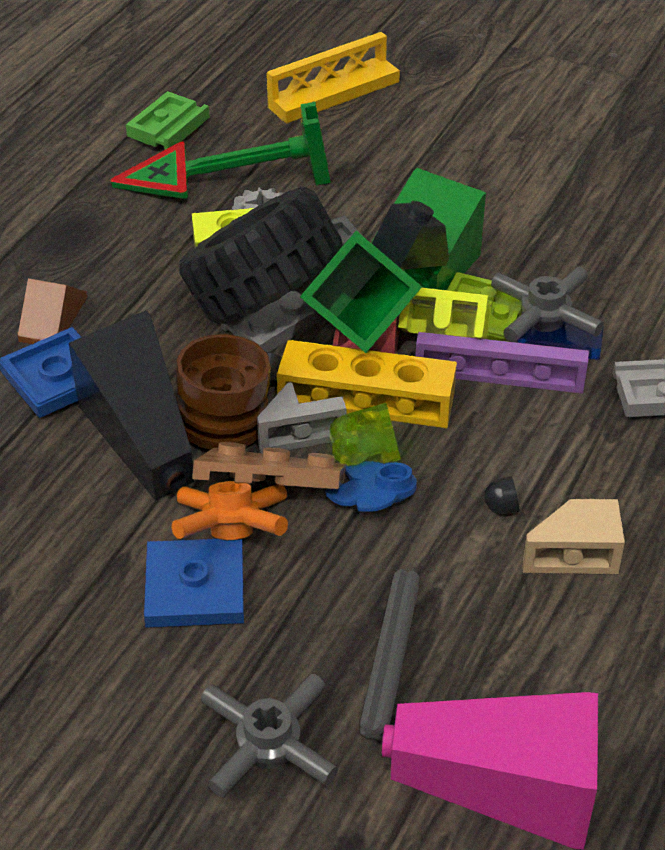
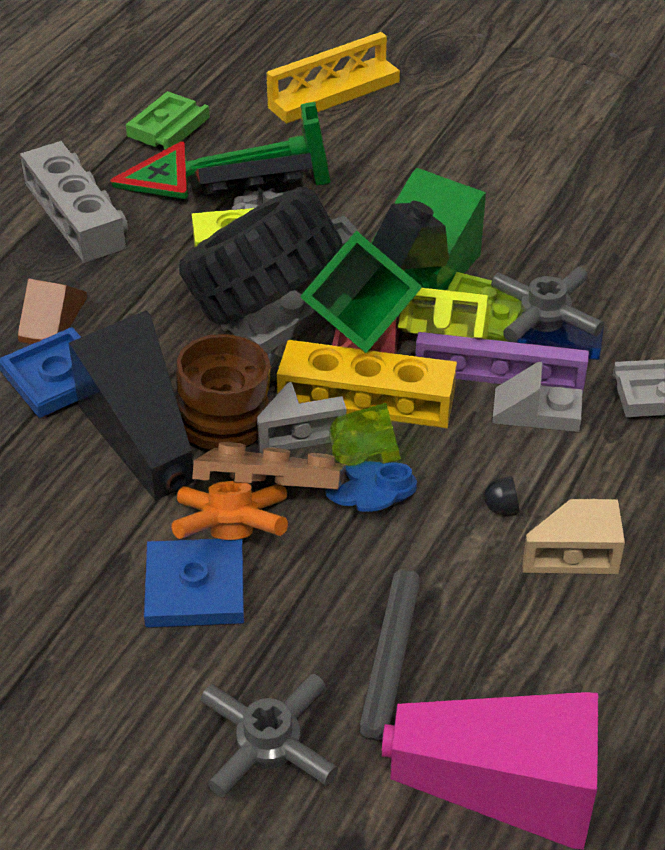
none -> light grey brick [20,141,128,263]
none -> black plate [191,153,313,195]
none -> light grey slope [492,362,582,432]

